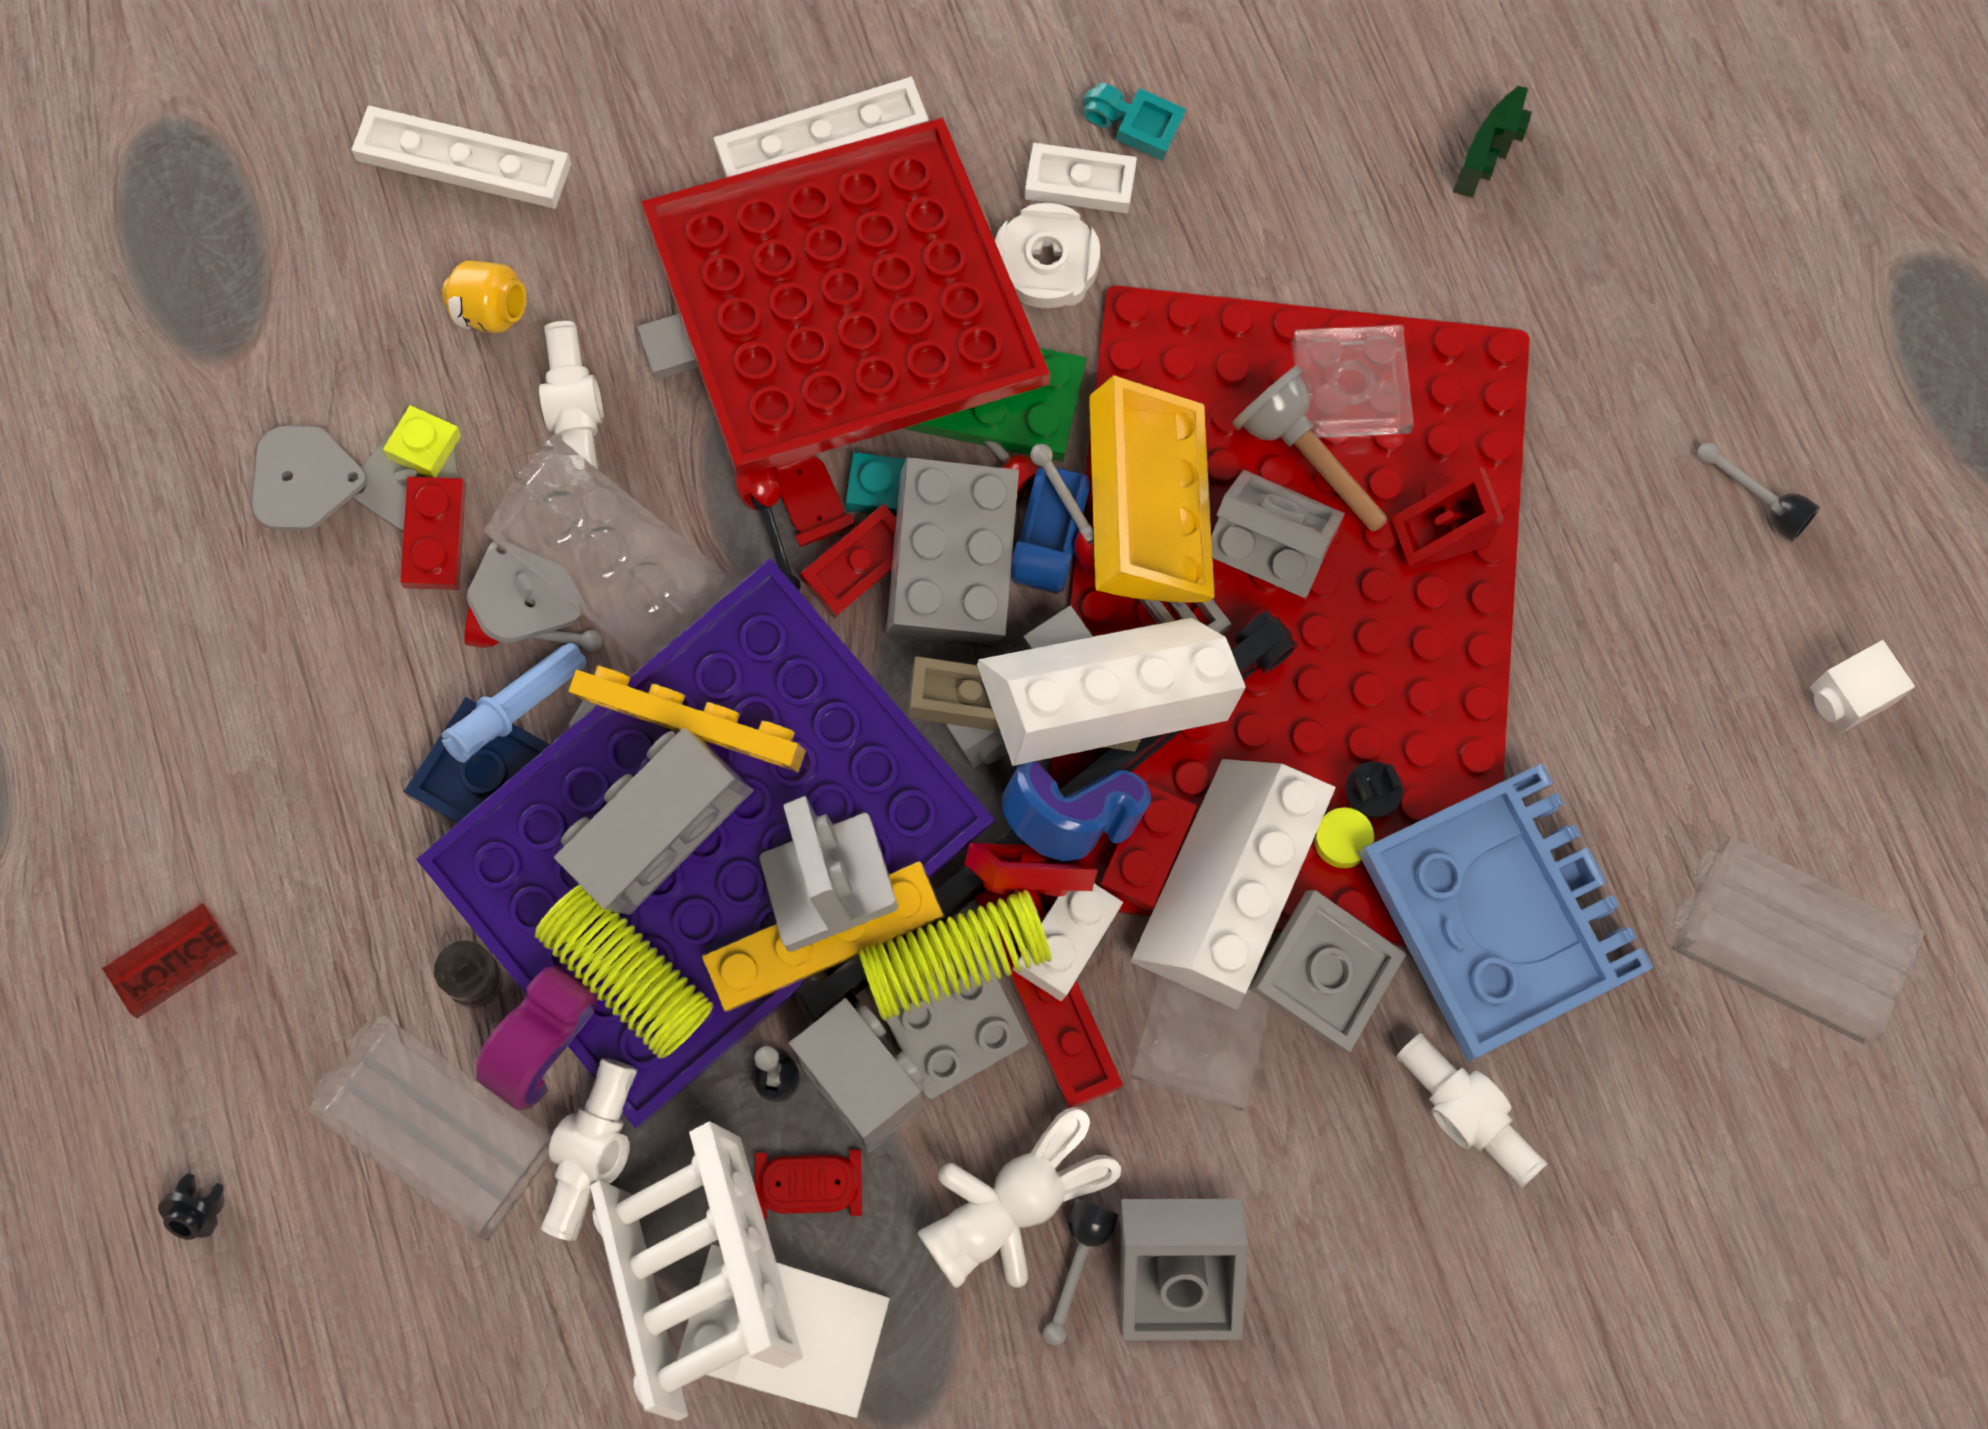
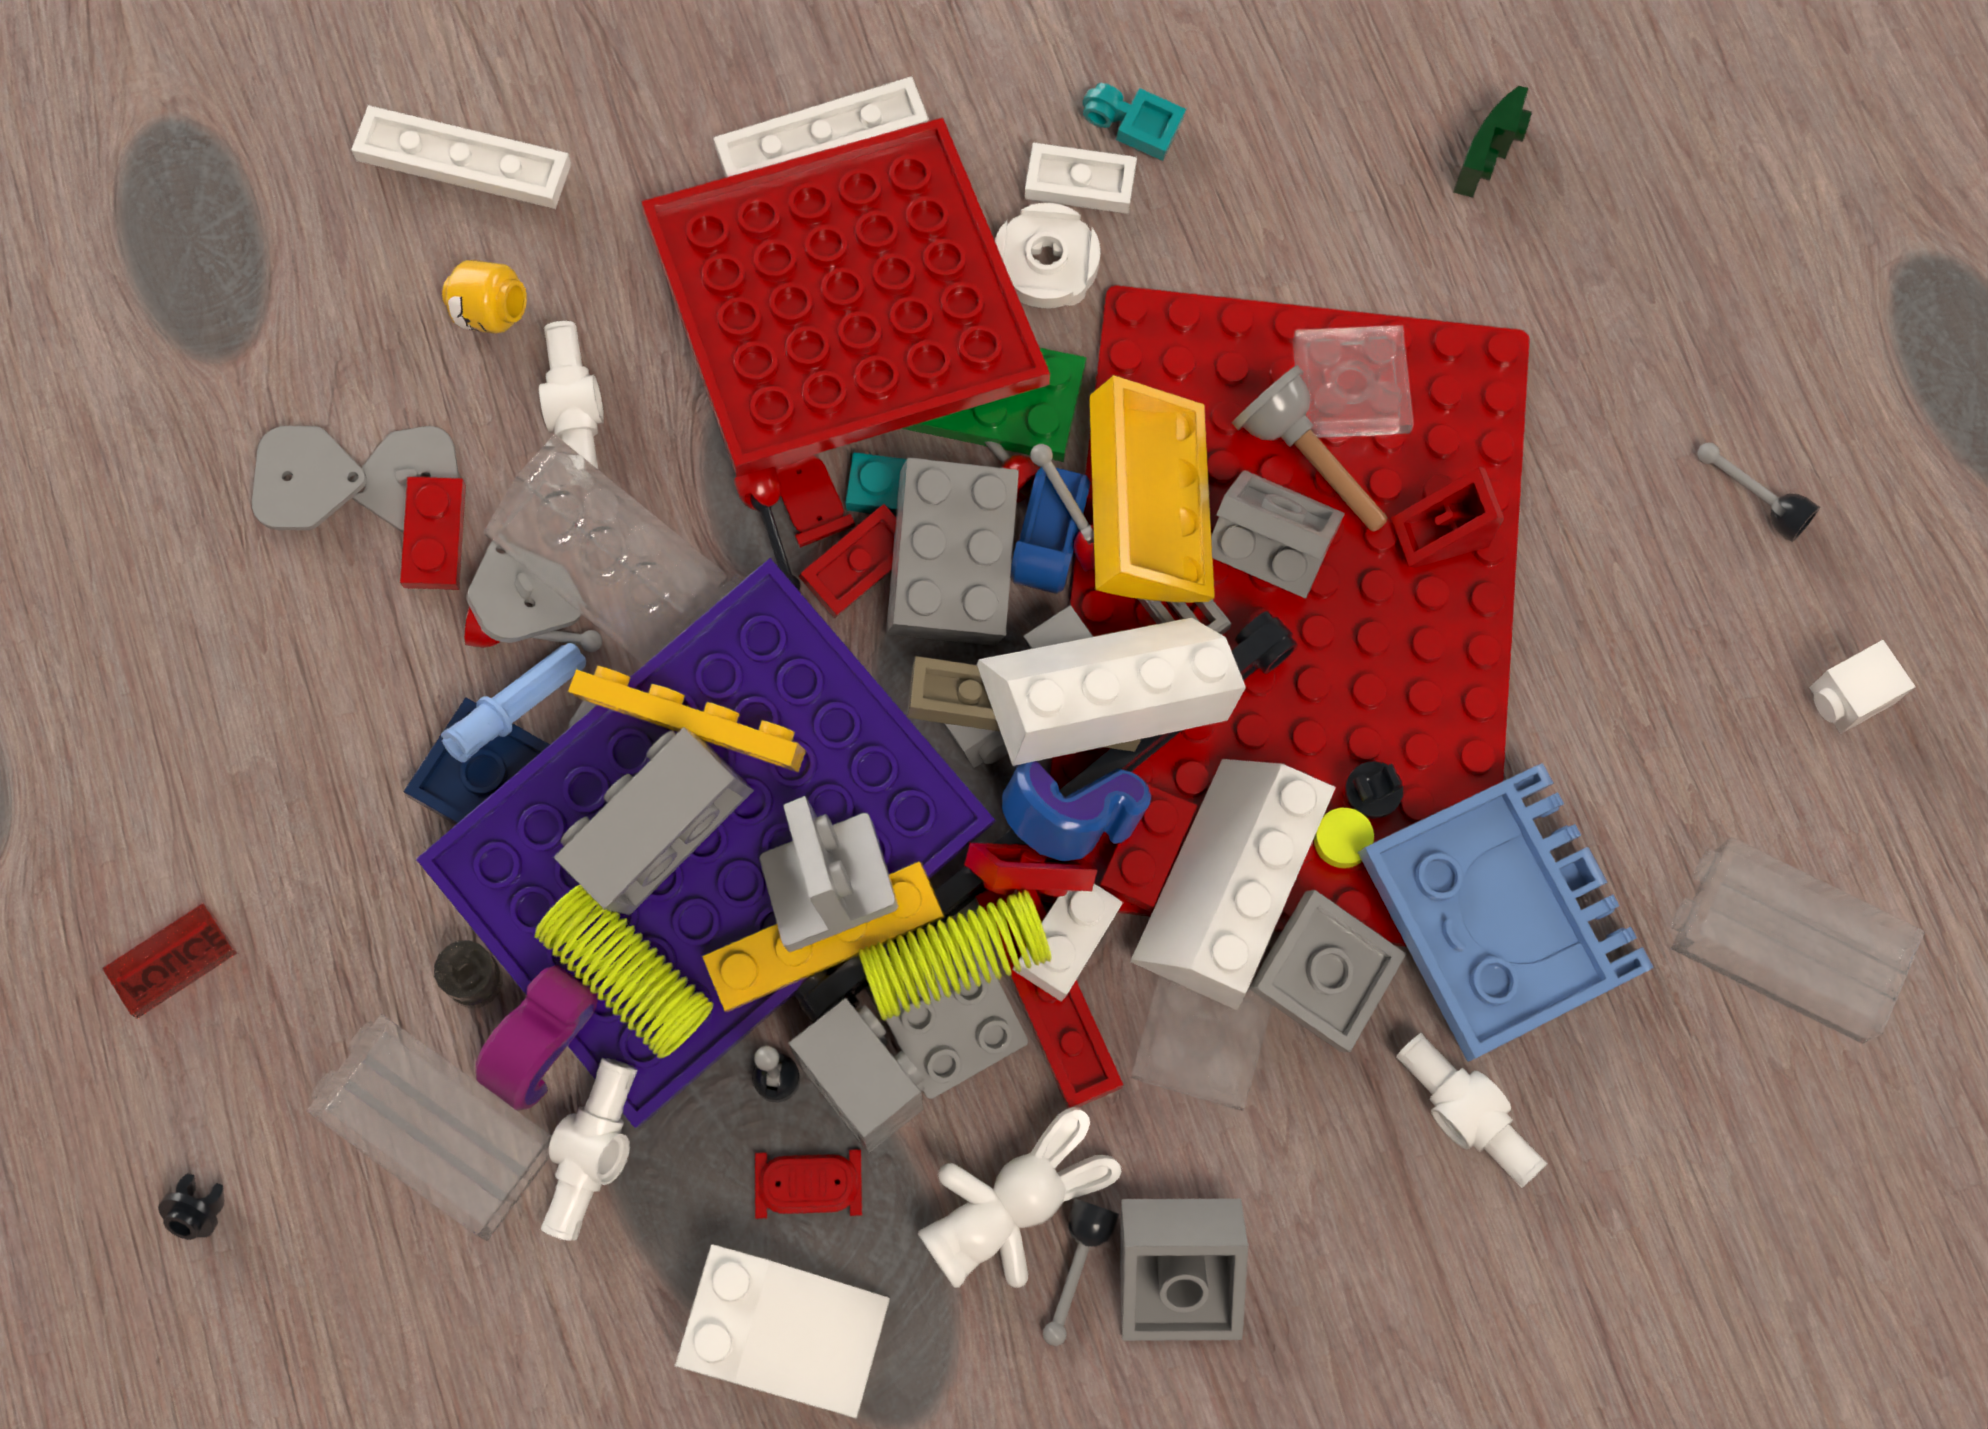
neon yellow plate [383,405,461,477] -> none
white fence [590,1121,803,1421] -> none
light grey tile [637,313,698,381] -> none

